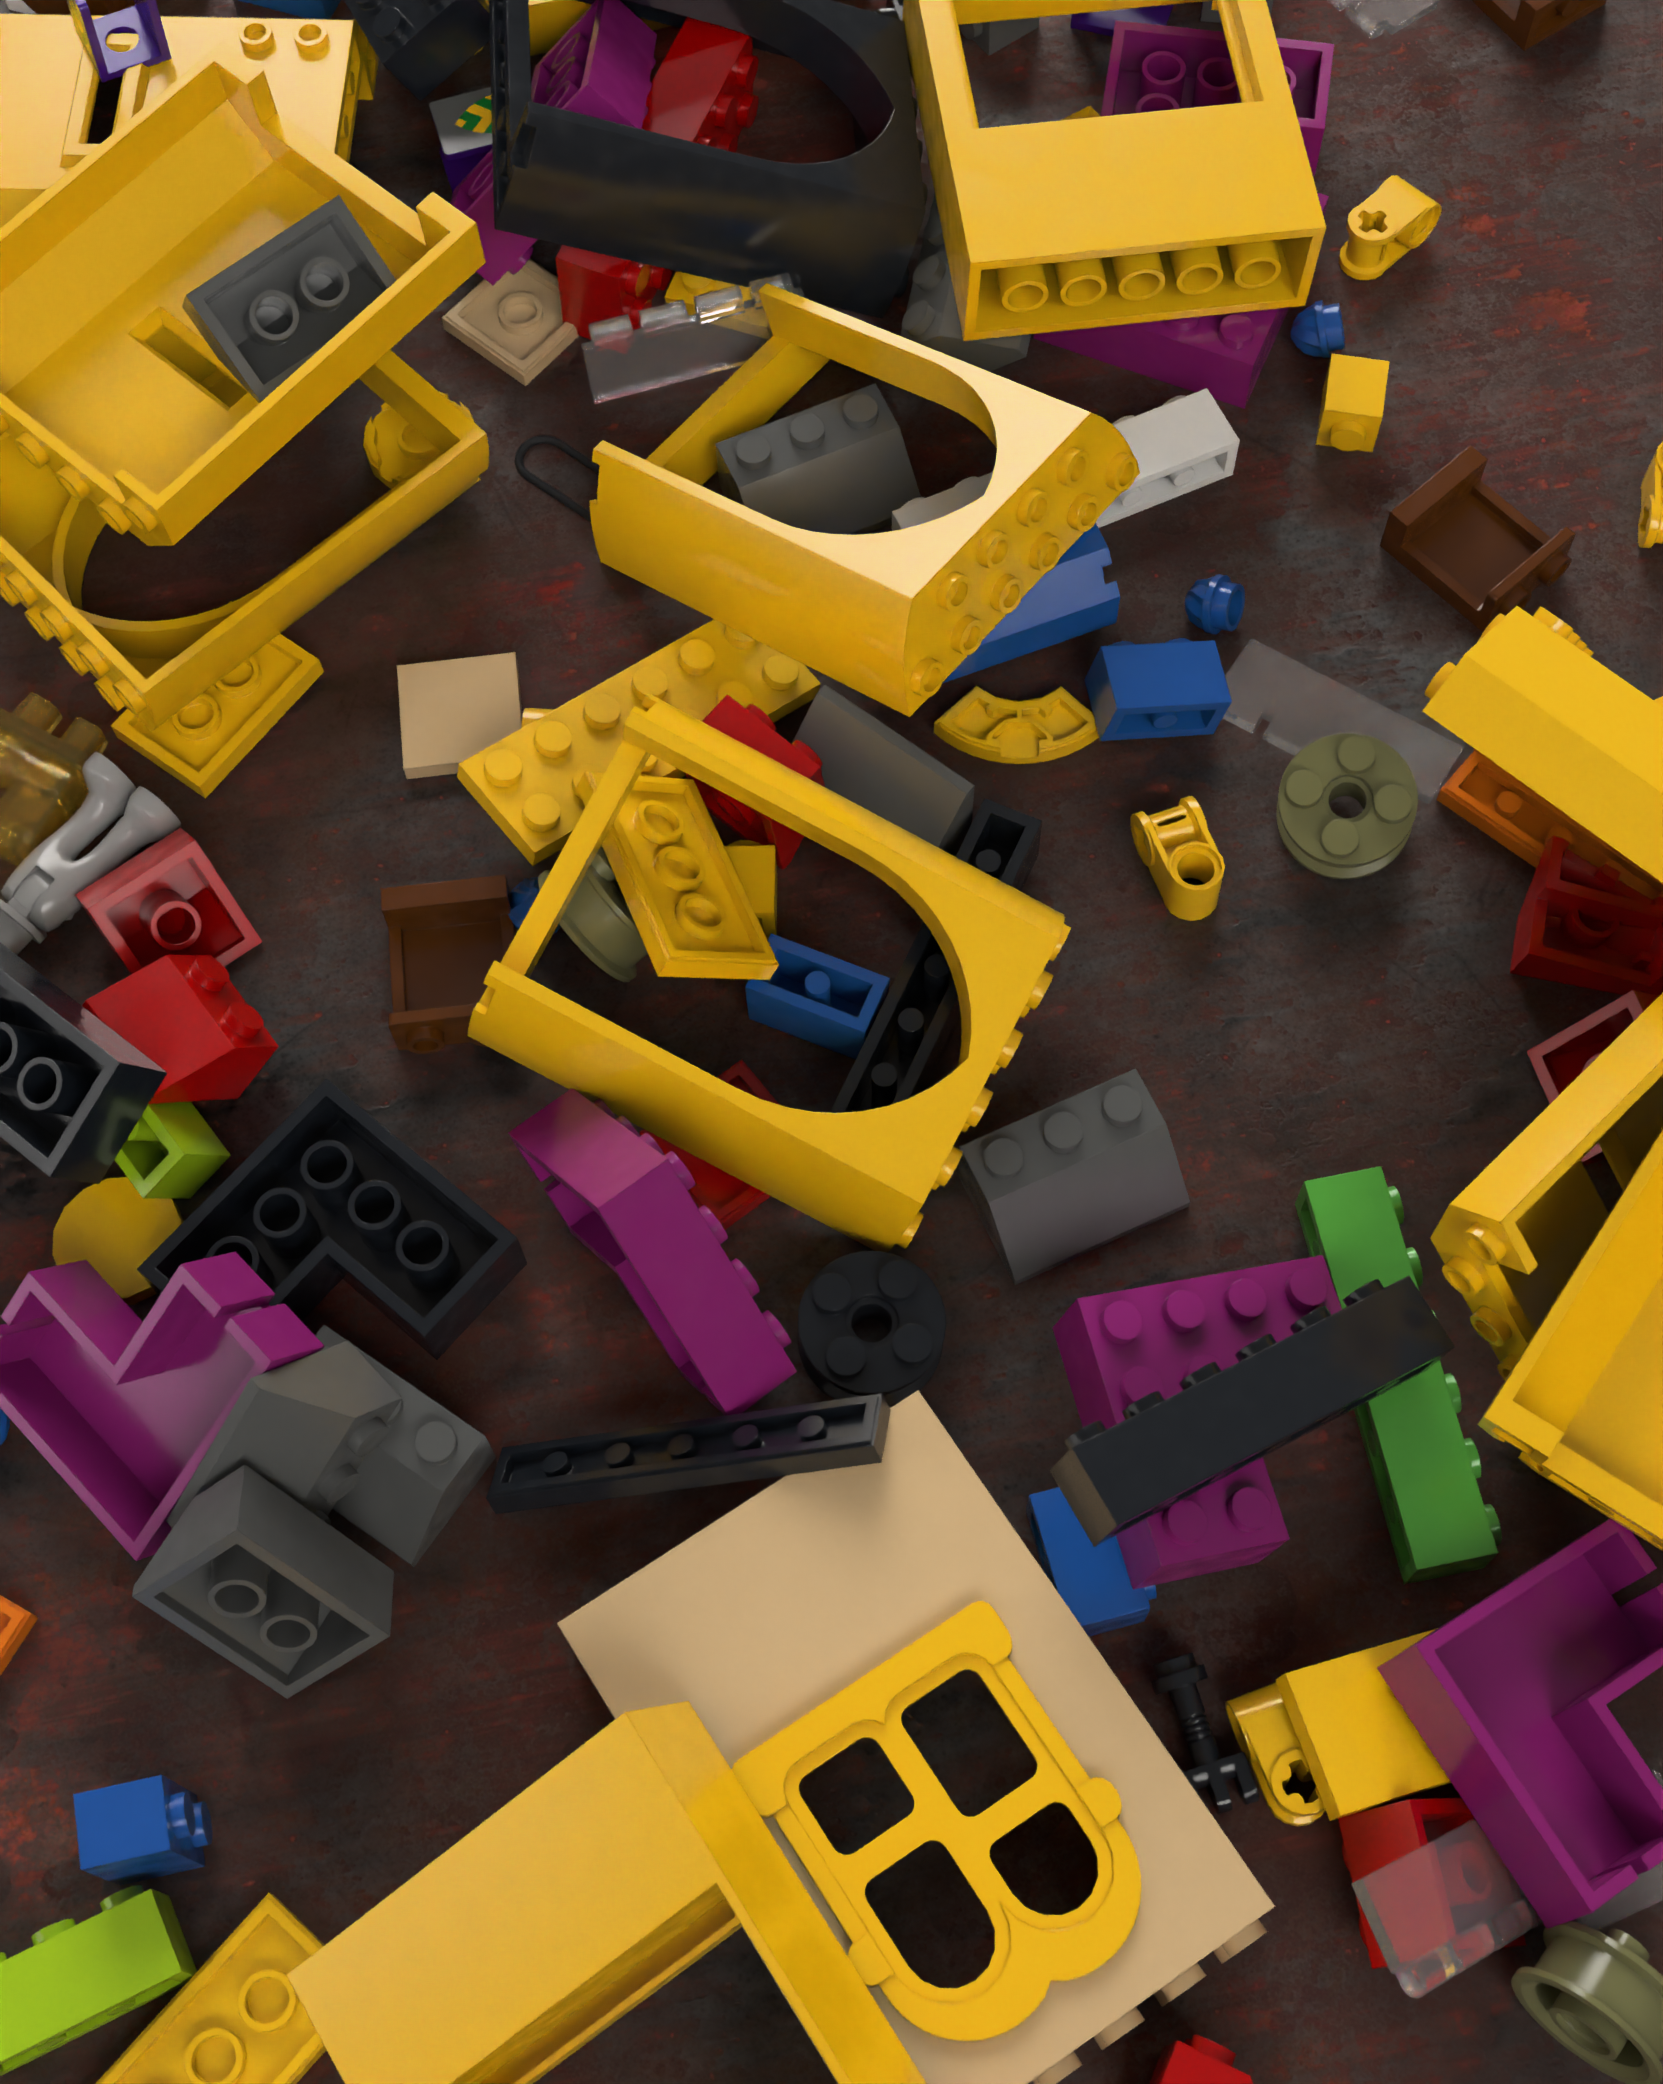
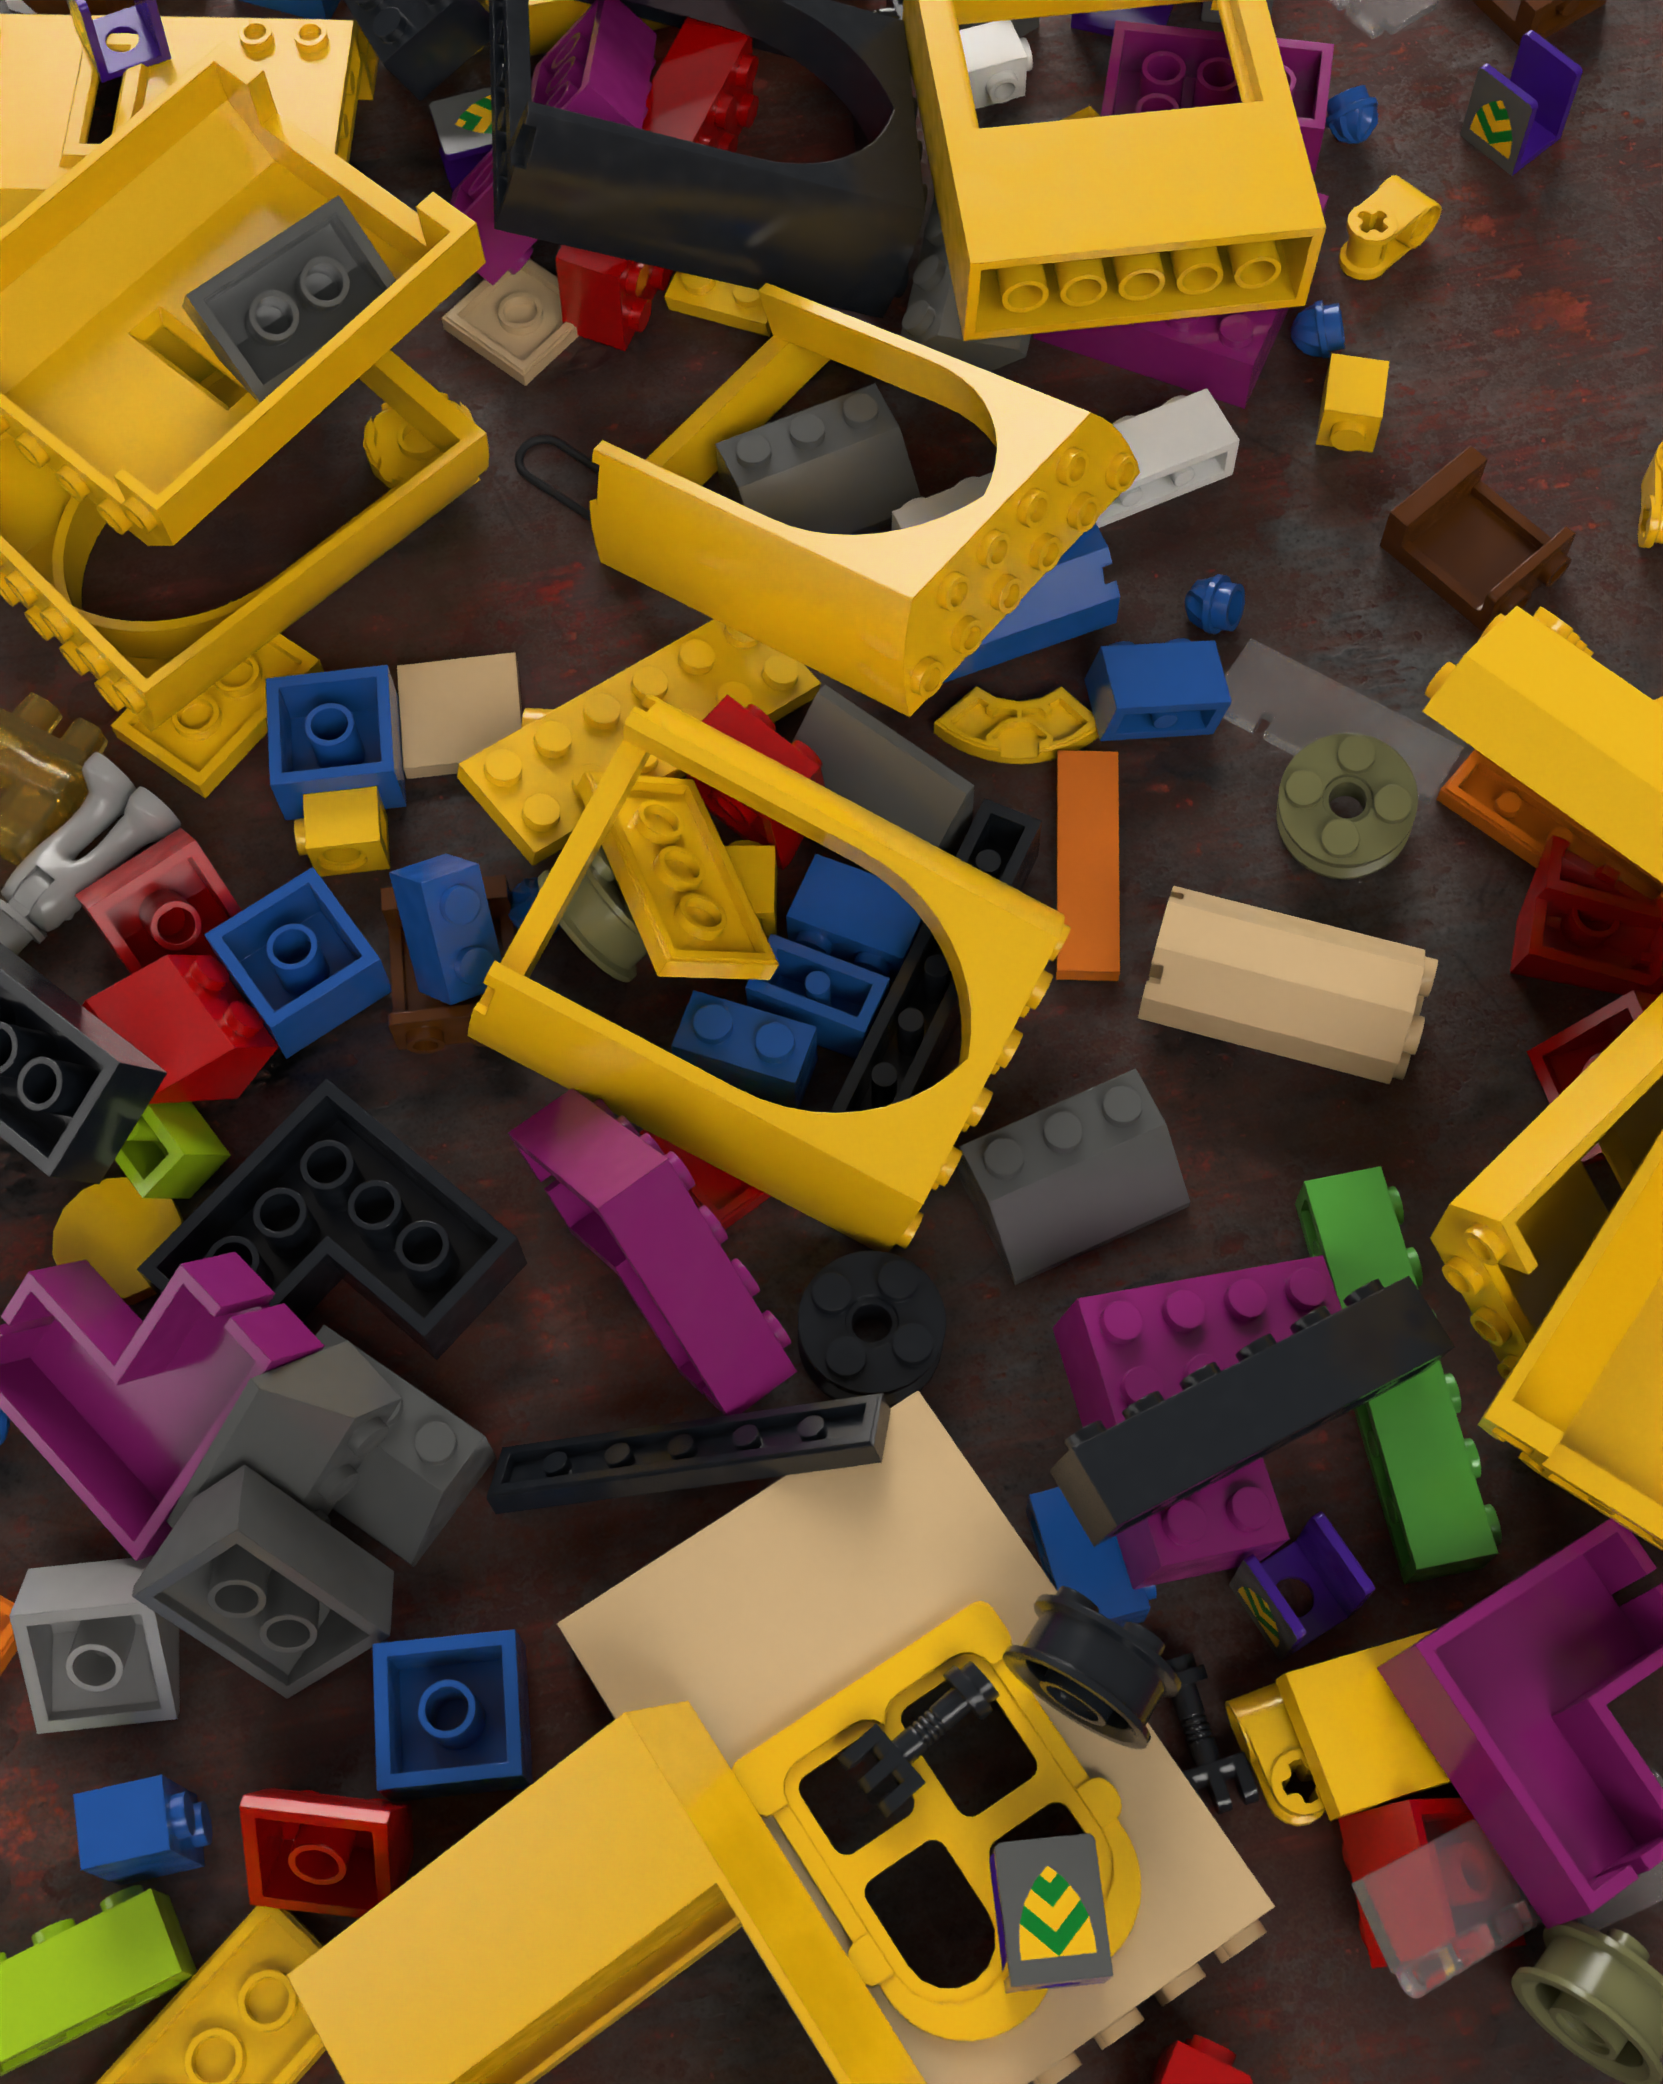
clear windscreen [581,272,804,404] -> none
yellow piece [1130,796,1225,921] -> none
none -> light grey slope [9,1556,180,1734]
none -> blue brick [204,867,392,1059]
none -> red slope [239,1788,414,1918]
none -> blue brick [266,665,407,820]
none -> yellow brick [294,786,390,877]
none -> blue brick [372,1629,533,1802]
none -> blue brick [389,853,502,1005]
none -> blue brick [671,990,818,1109]
none -> blue brick [786,853,923,982]
none -> black hinge [836,1661,1000,1818]
none -> white brick [959,20,1033,109]
none -> piece [989,1834,1113,1993]
none -> black wheel [1003,1586,1181,1749]
none -> orange tile [1056,750,1120,981]
none -> tan brick [1138,886,1438,1084]
none -> dark purple piece [1229,1511,1375,1662]
none -> blue plate [1325,85,1378,144]
none -> piece [1460,30,1583,176]

